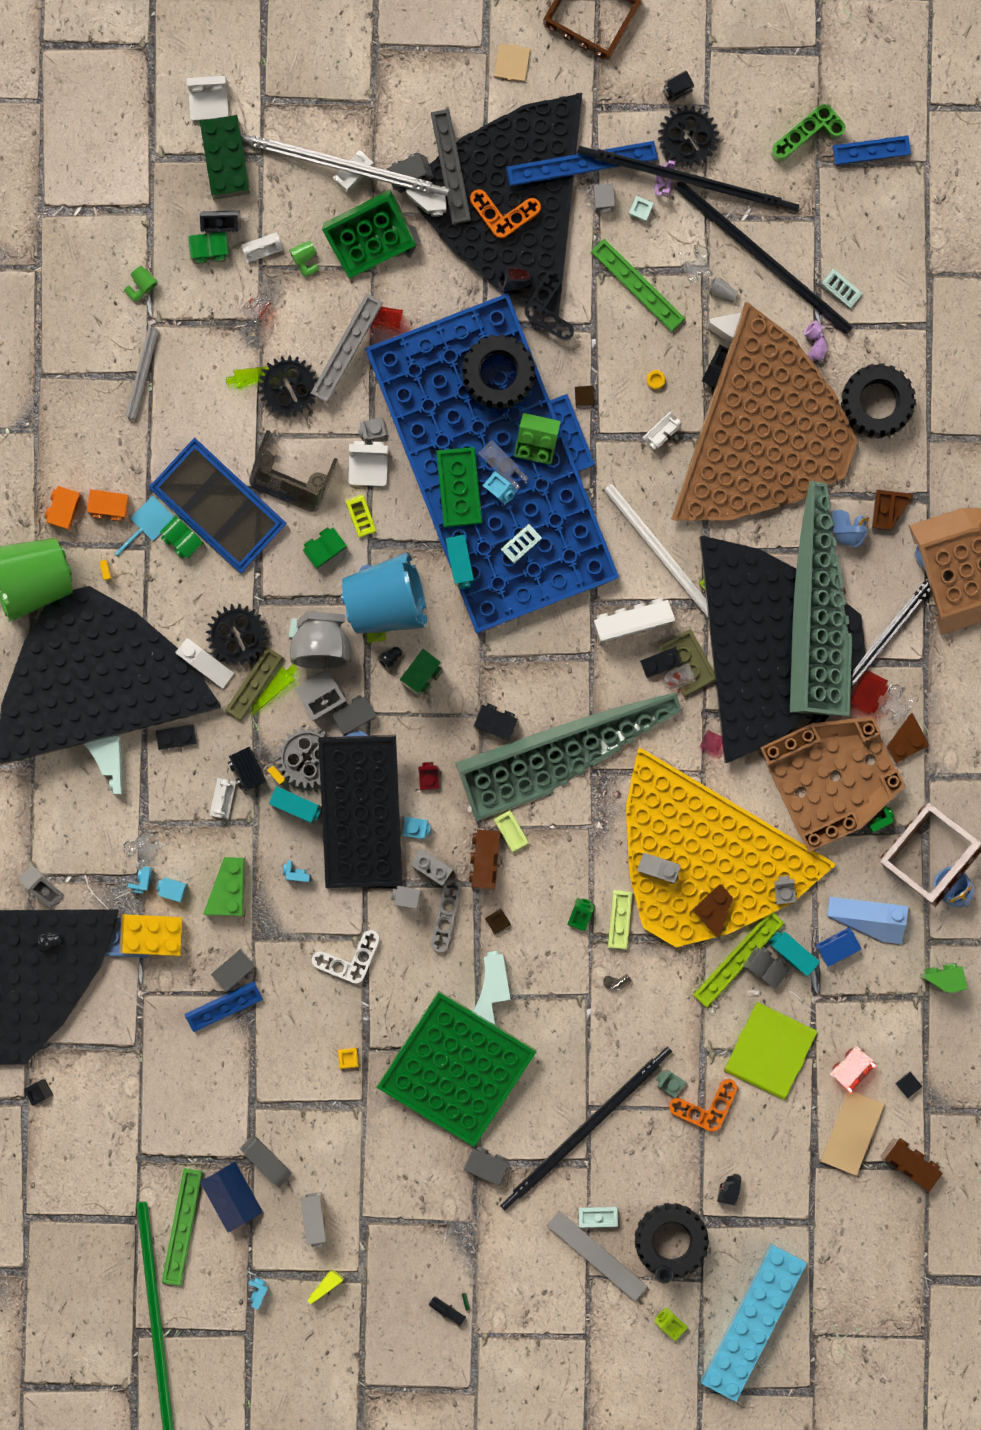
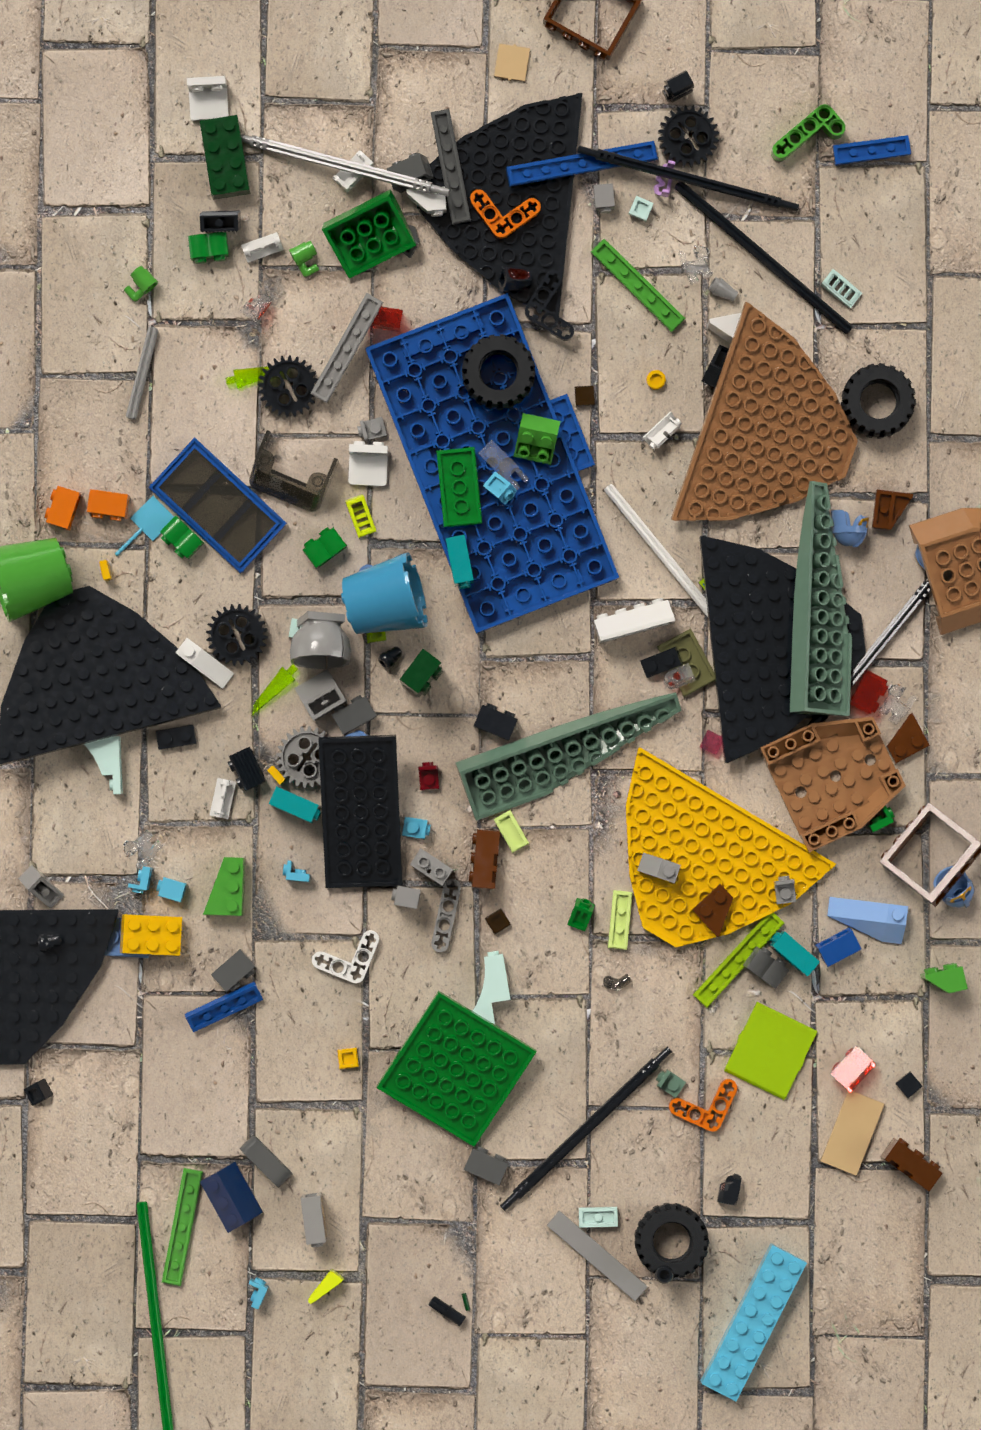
olive tile [225,647,284,721] -> none
light aqua slope [501,524,542,564] -> none
lime bracket [654,1307,688,1341] -> none
lavender arm [803,320,828,361] -> none

